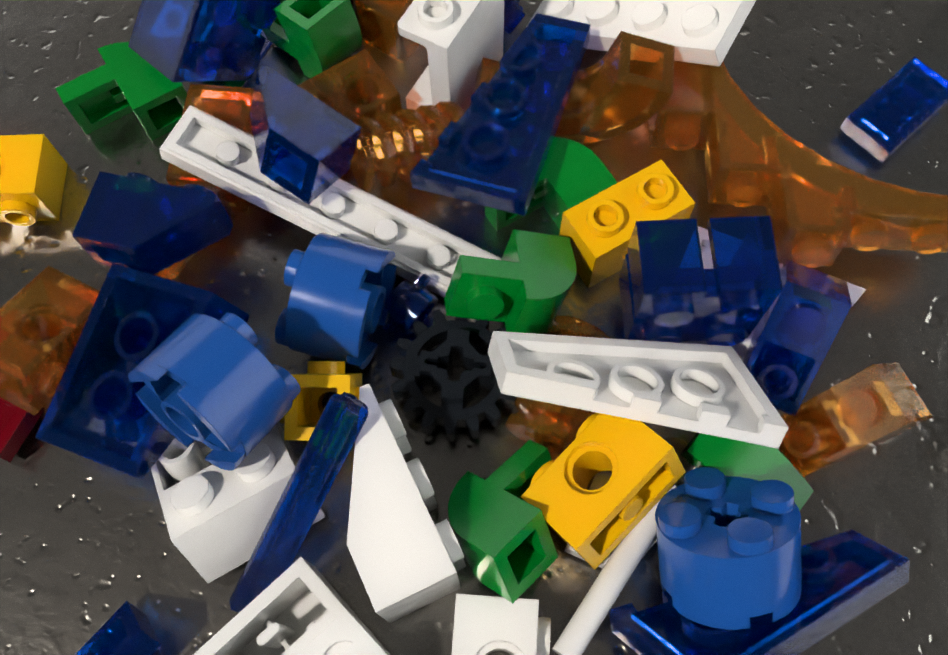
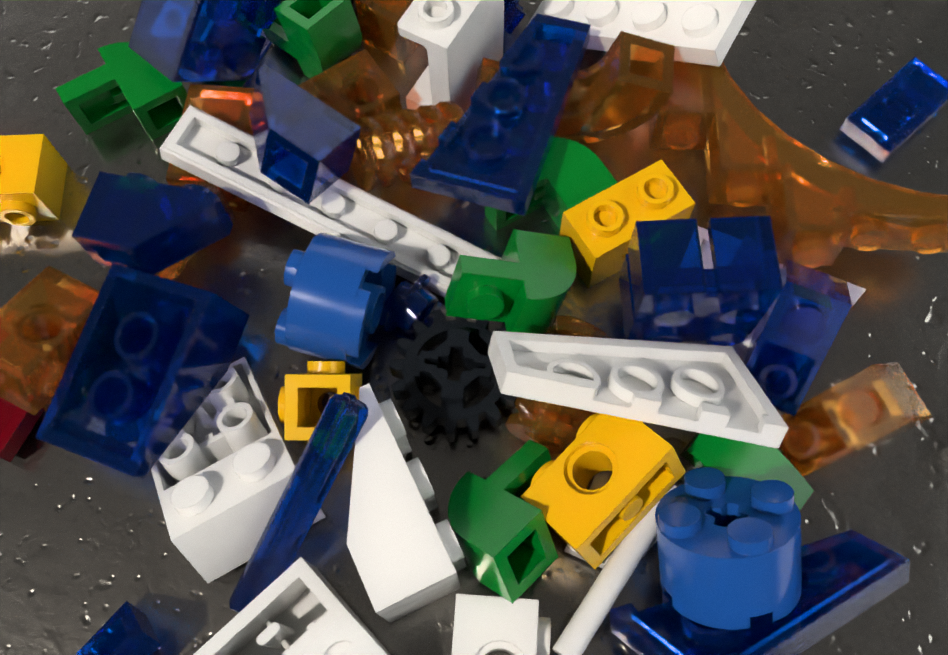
blue brick [128,312,301,471] -> none

